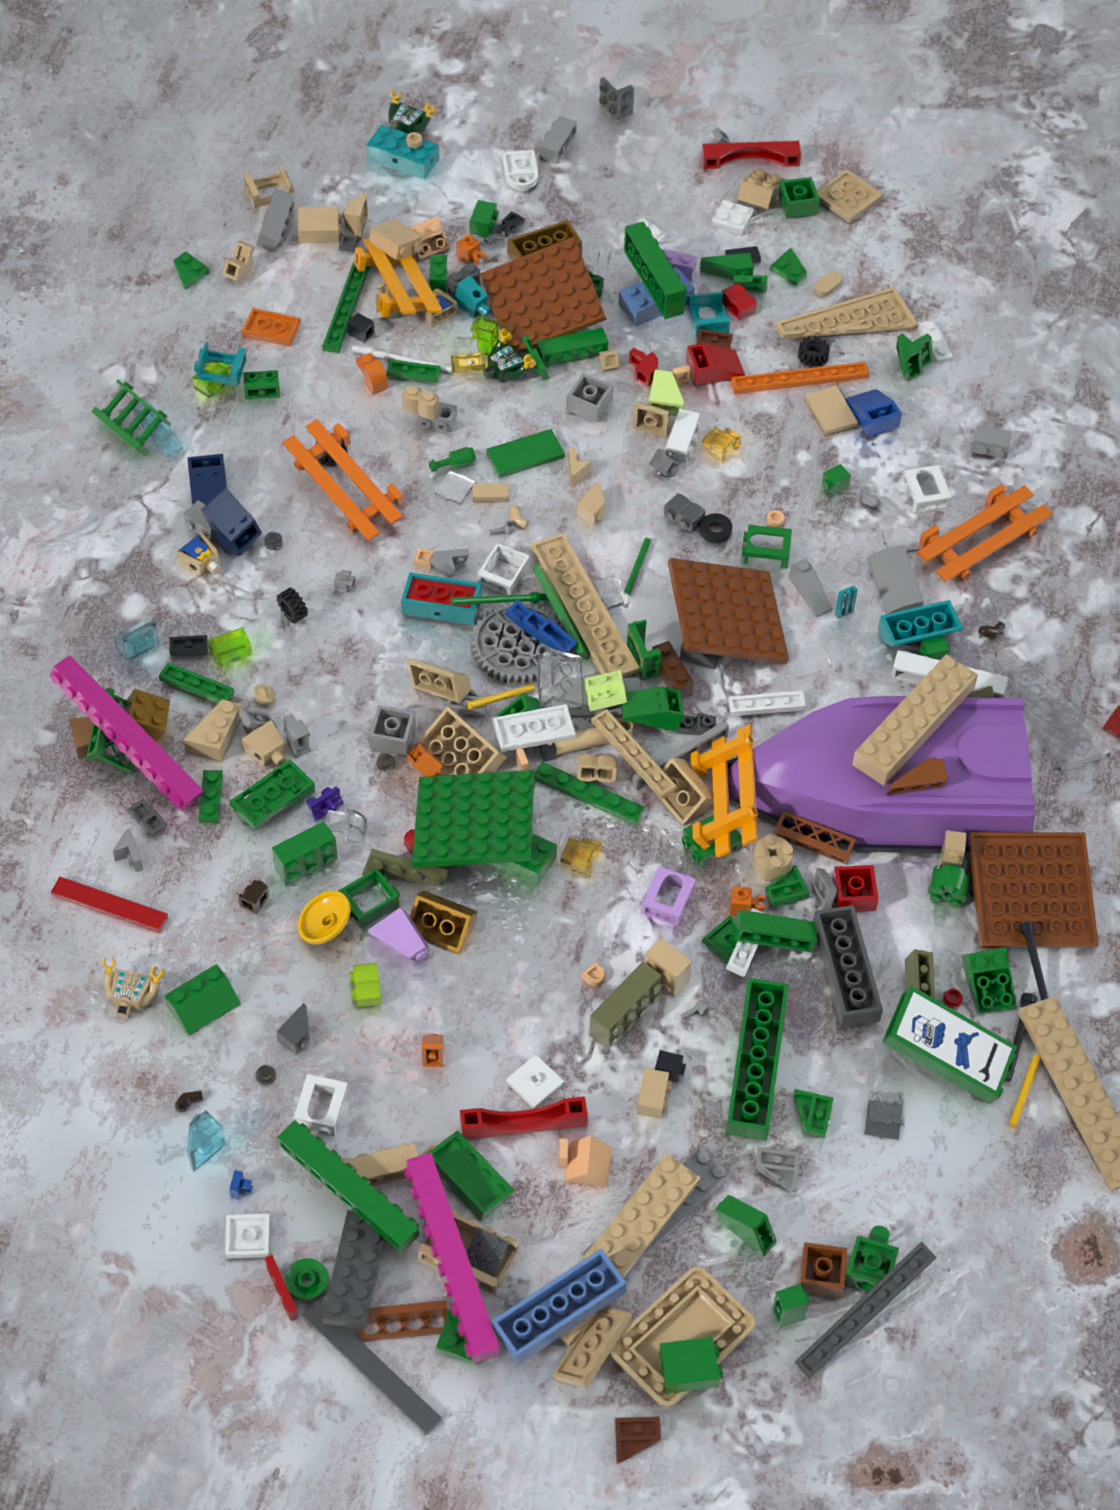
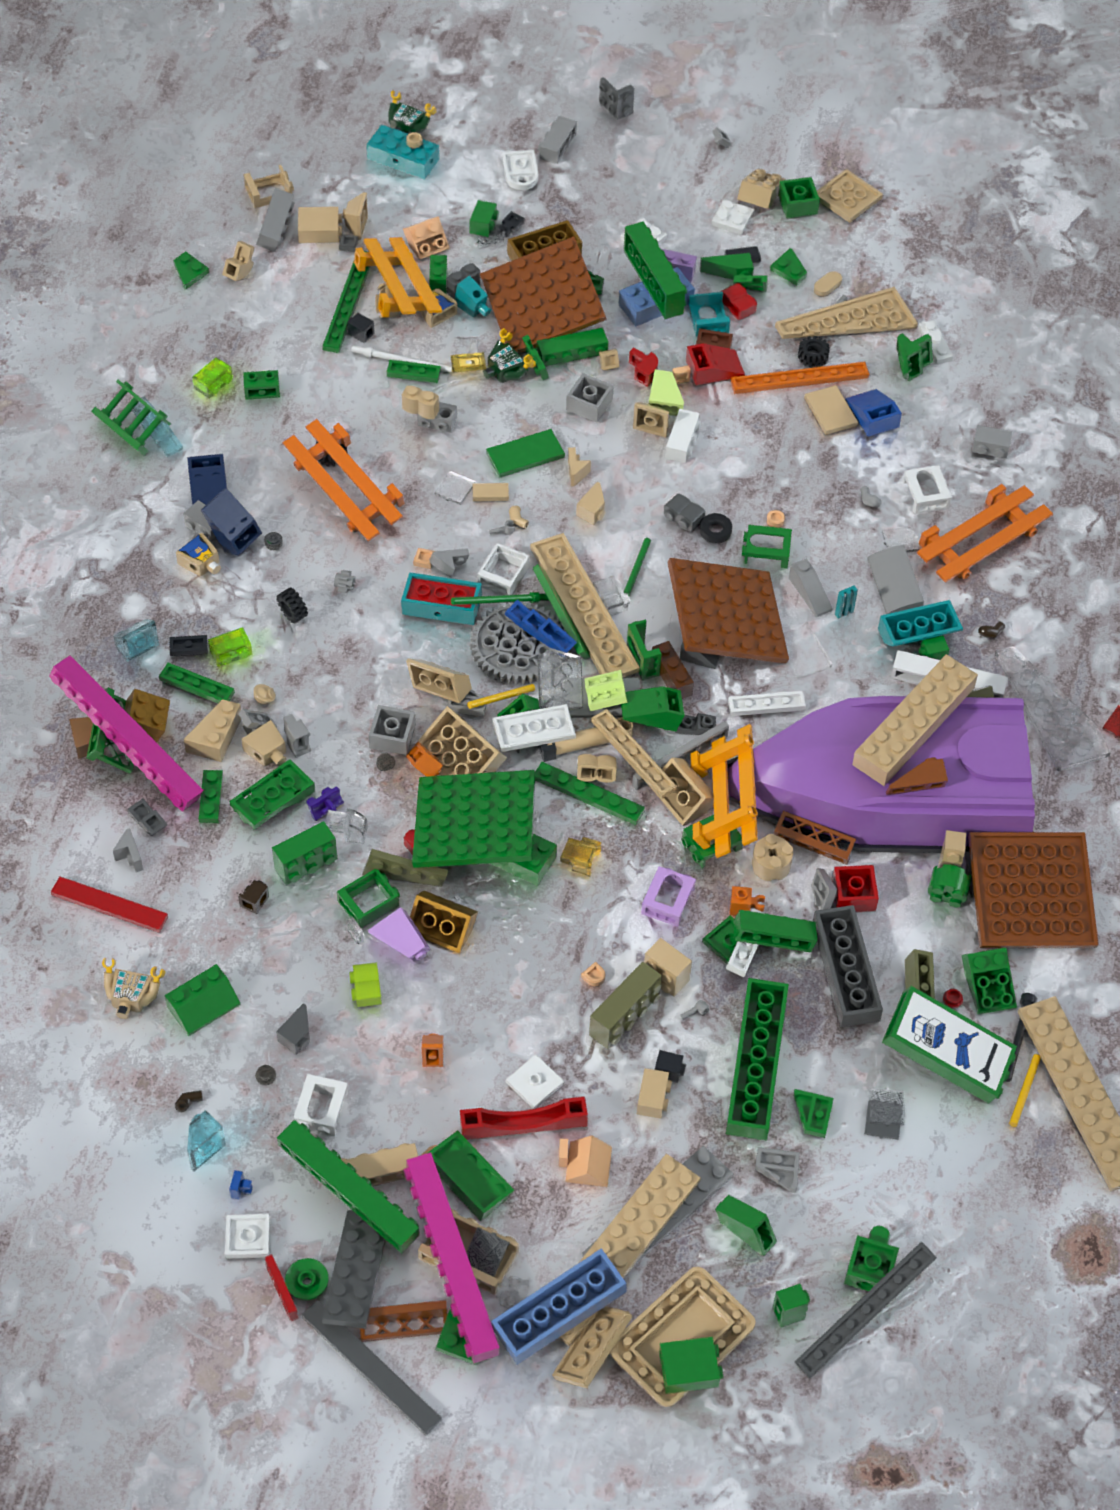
teal panel [194,342,247,386] -> none
orange tile [241,308,301,347] -> none
yellow dish [297,891,351,945] -> none
orange brick [355,353,388,395] -> none
tan brick [369,218,423,260] -> none
green piece [429,447,476,472] -> none
orange brick [456,234,486,265] -> none
clear neon green brick [471,315,498,356] -> none
light nougat tile [516,749,529,771] -> none
copper wing [615,1416,661,1464] -> none
dark grey brick [649,449,681,477] -> none
red arch [701,141,801,169] -> none
clear yellow piece [701,426,741,463] -> none
green wing [765,865,810,907] -> none
dark orange brick [799,1242,847,1299] -> none
green brick [822,464,851,495] -> none
black piece [1018,921,1049,1001] -> none

